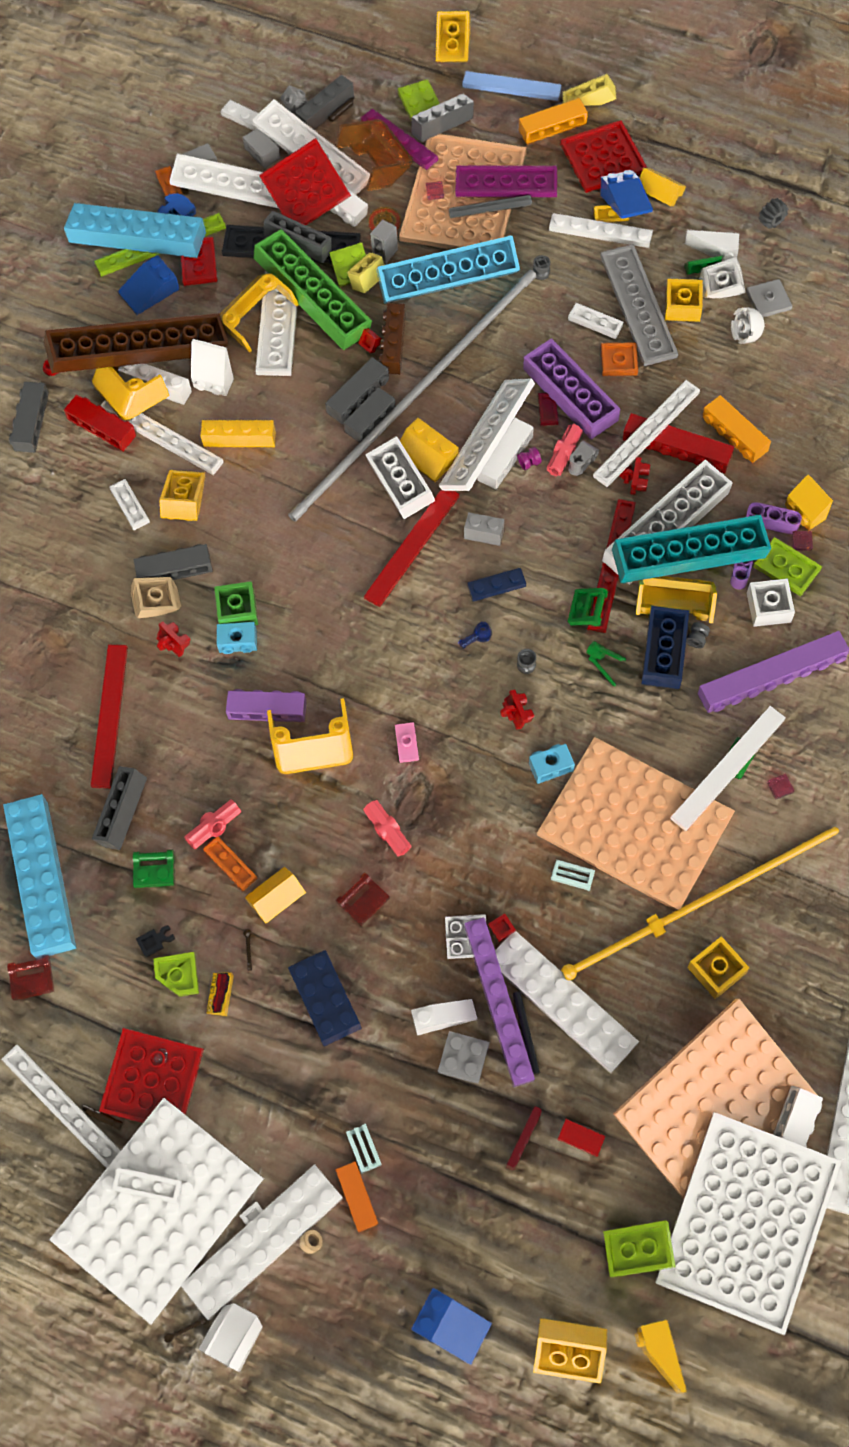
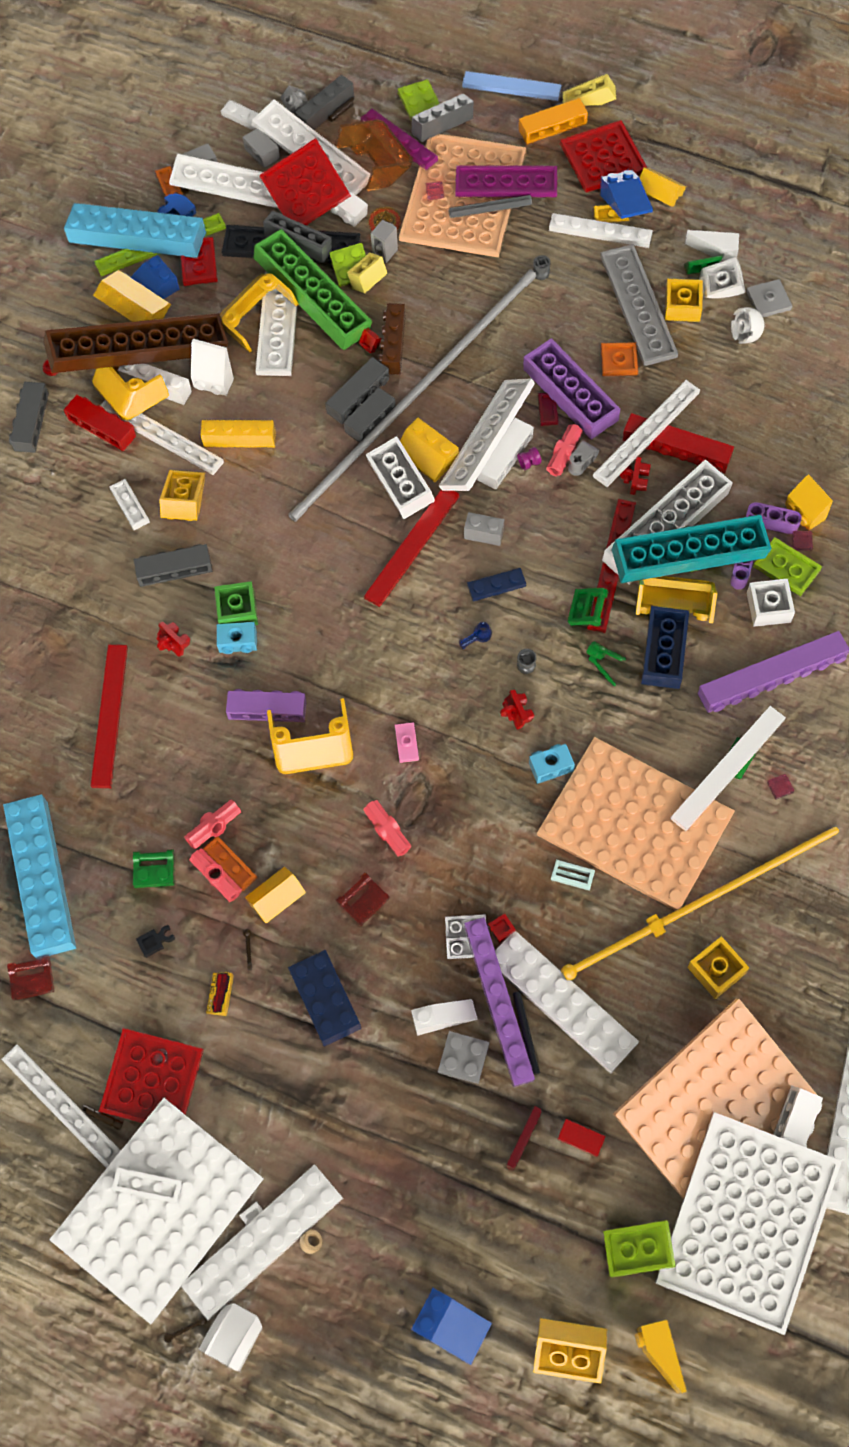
dark grey brick [92,766,147,850] -> none
tan slope [131,577,181,618] -> none
lime plate [153,952,199,997] -> none
orange tile [335,1161,379,1233] -> none
light aqua tile [346,1124,382,1173] -> none
medium azure brick [376,236,520,304] -> none
yellow slope [436,11,471,62] -> none
white plate [568,303,623,339] -> none
dark grey wheel [686,622,710,648] -> none
light orange brick [702,395,771,463] -> none
dark grey gear [759,198,789,229] -> none
none -> yellow slope [93,270,171,322]
none -> coral piece [189,848,242,903]

